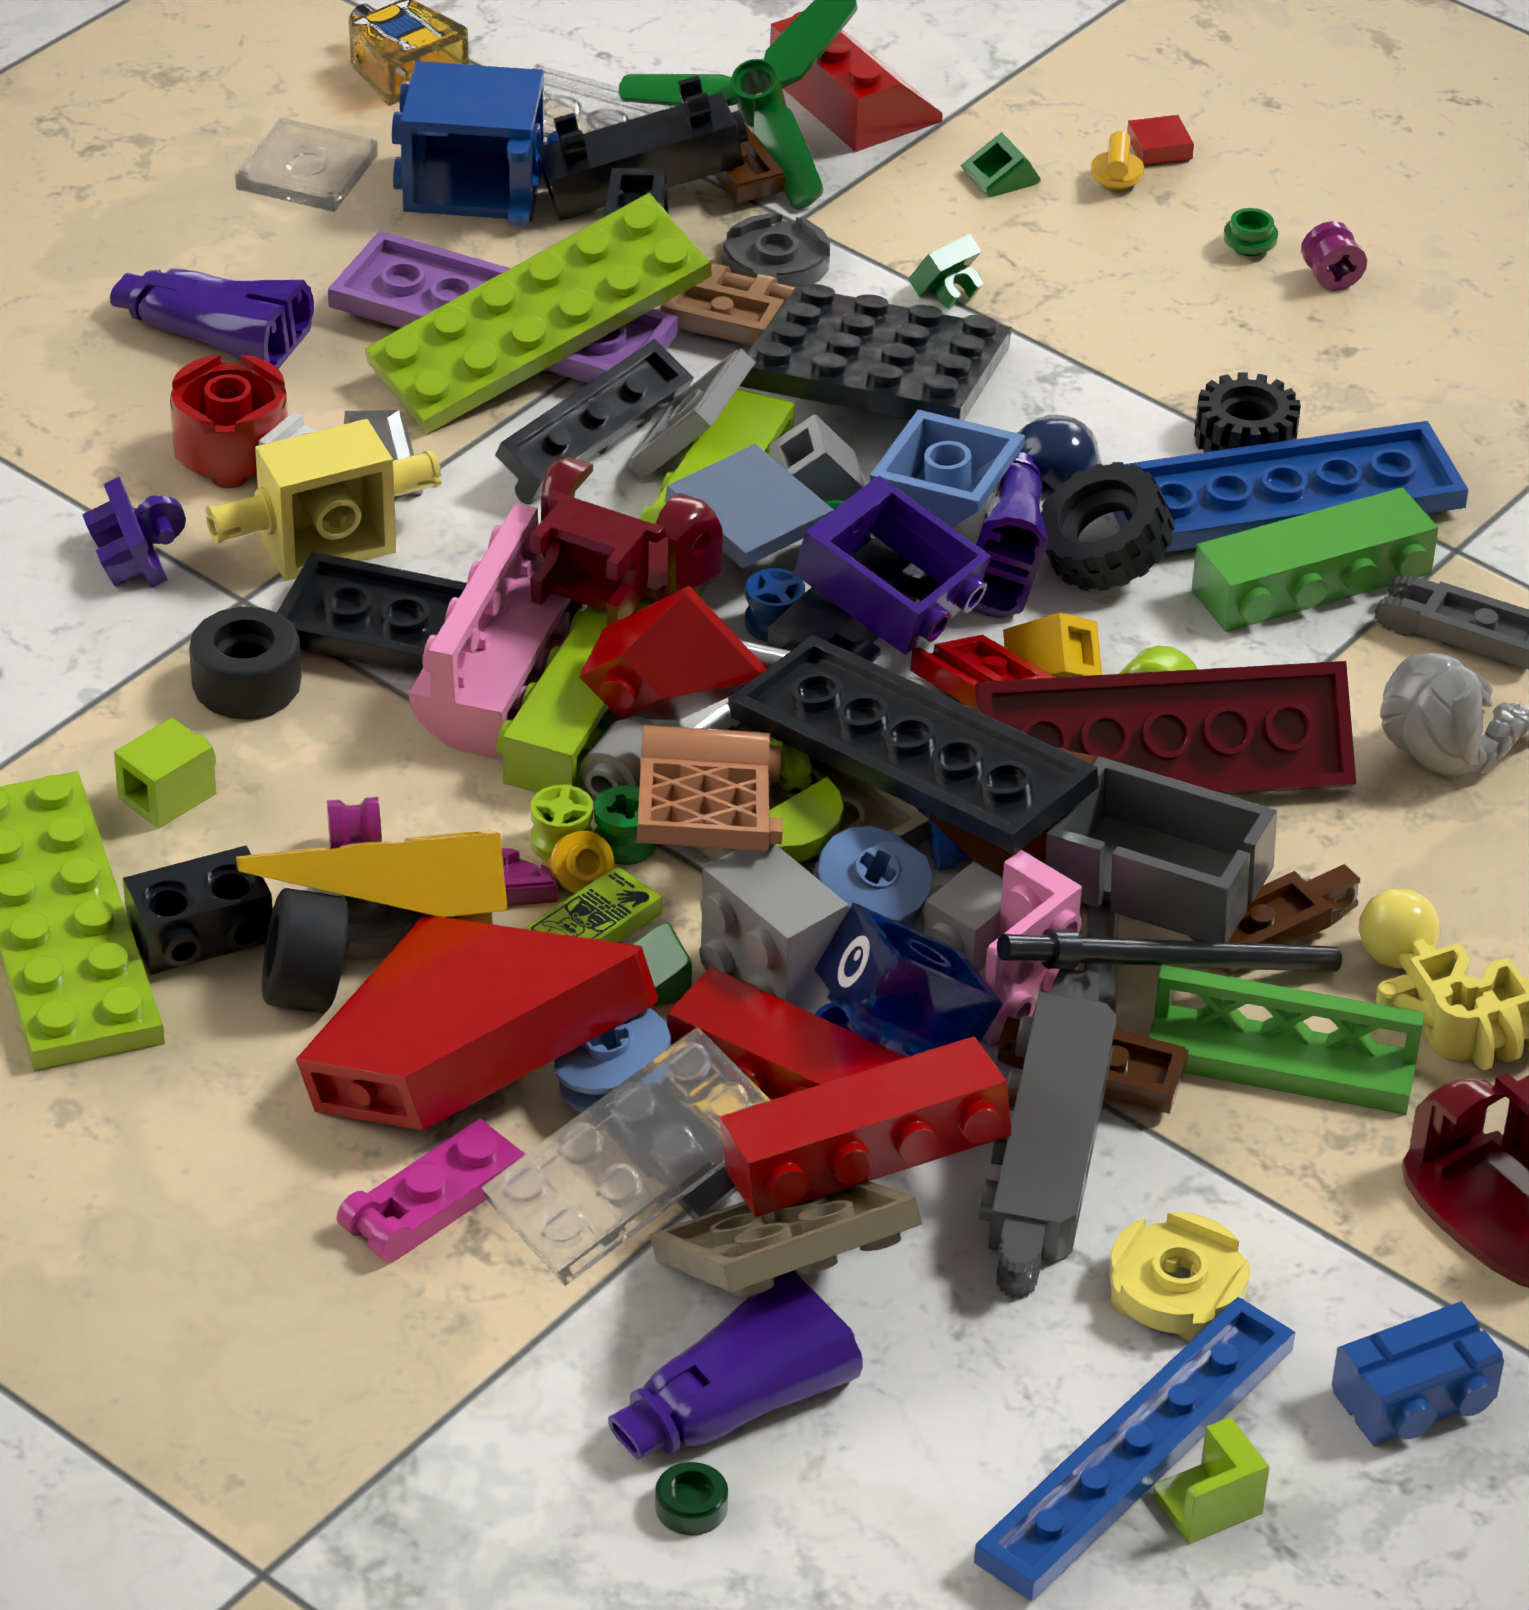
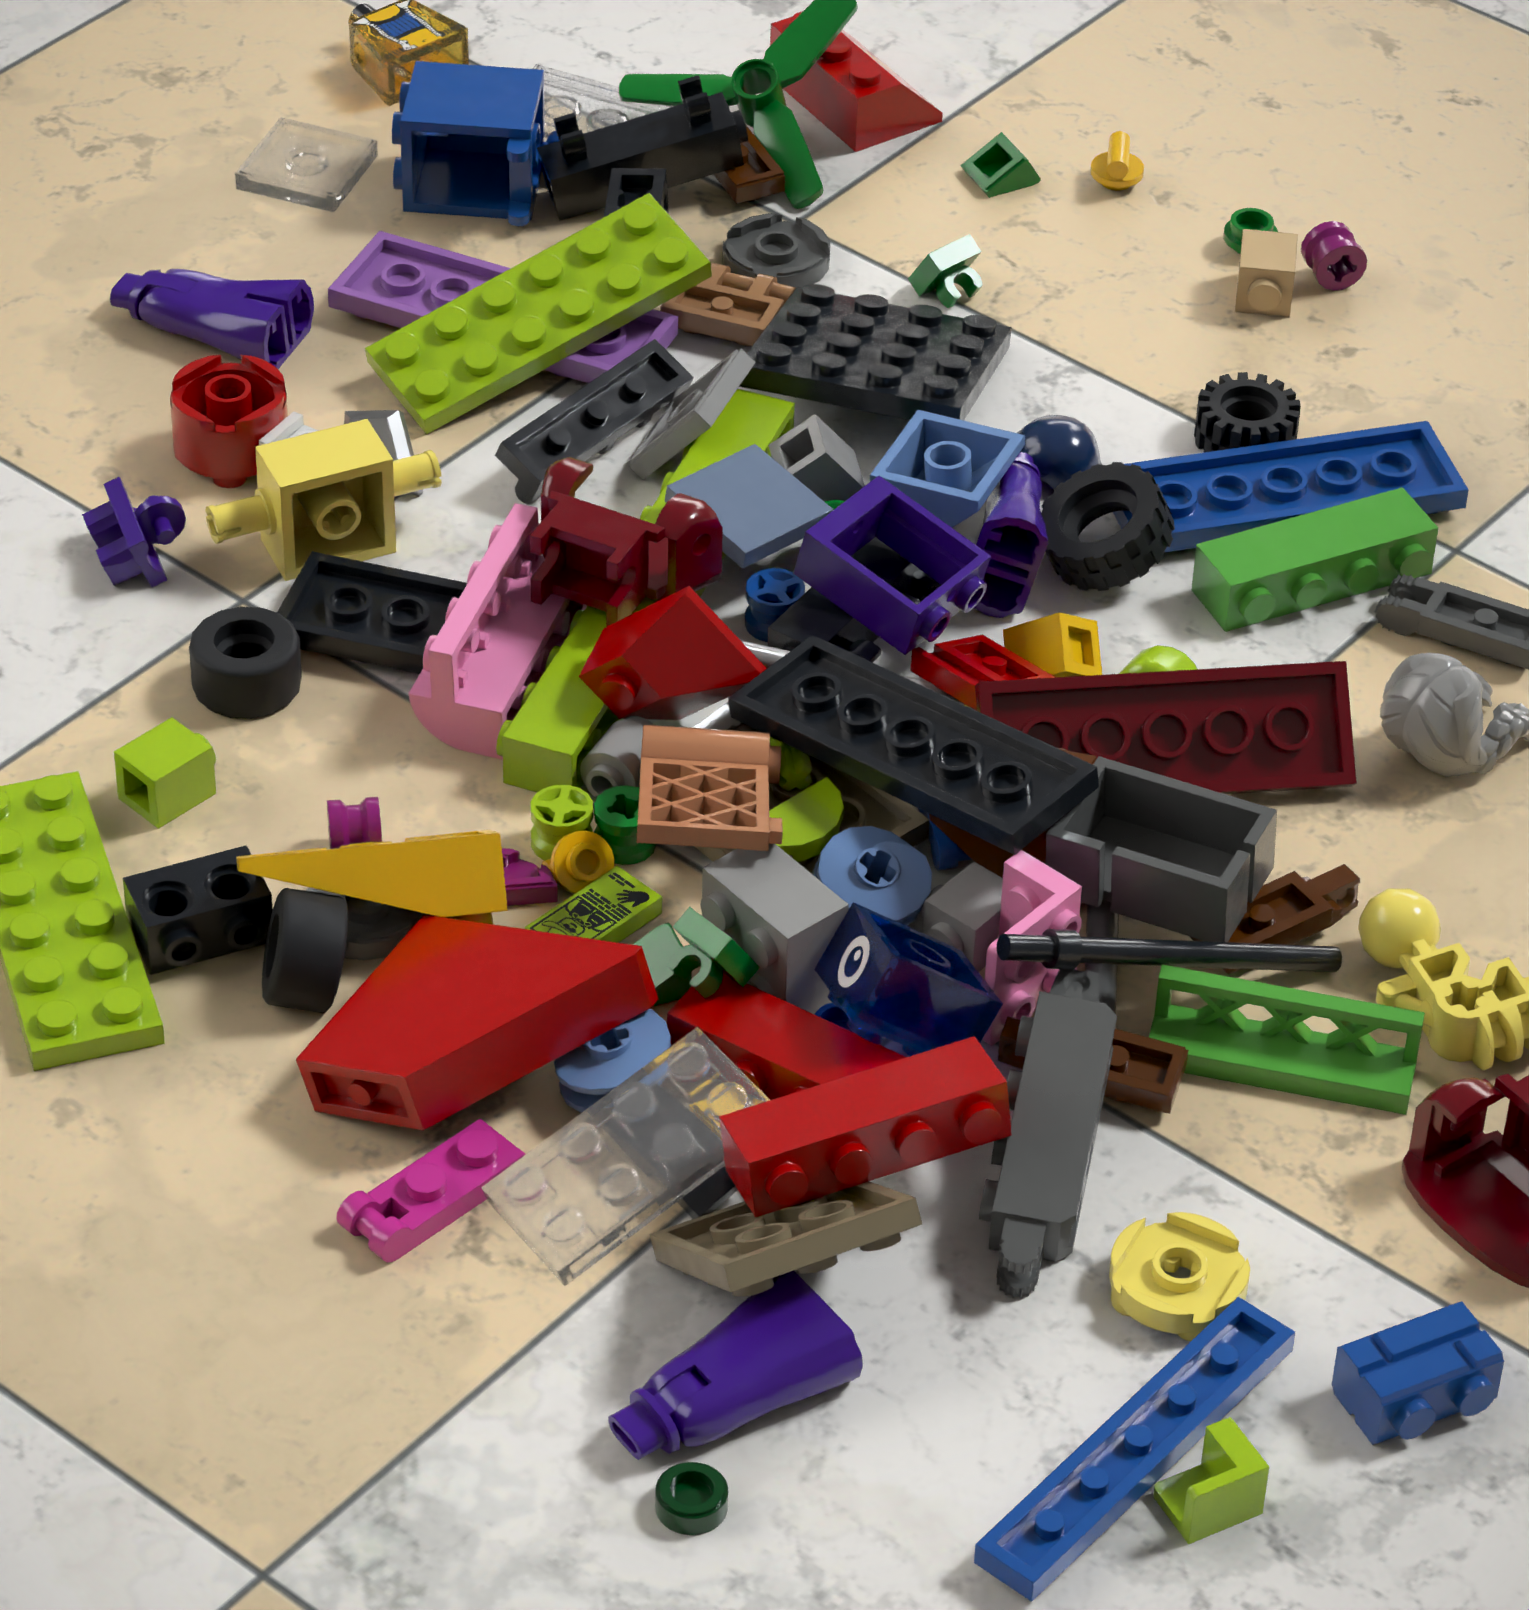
red tile [1127,115,1194,166] -> none
none -> green tile [667,906,760,998]
none -> tan brick [1235,229,1298,317]

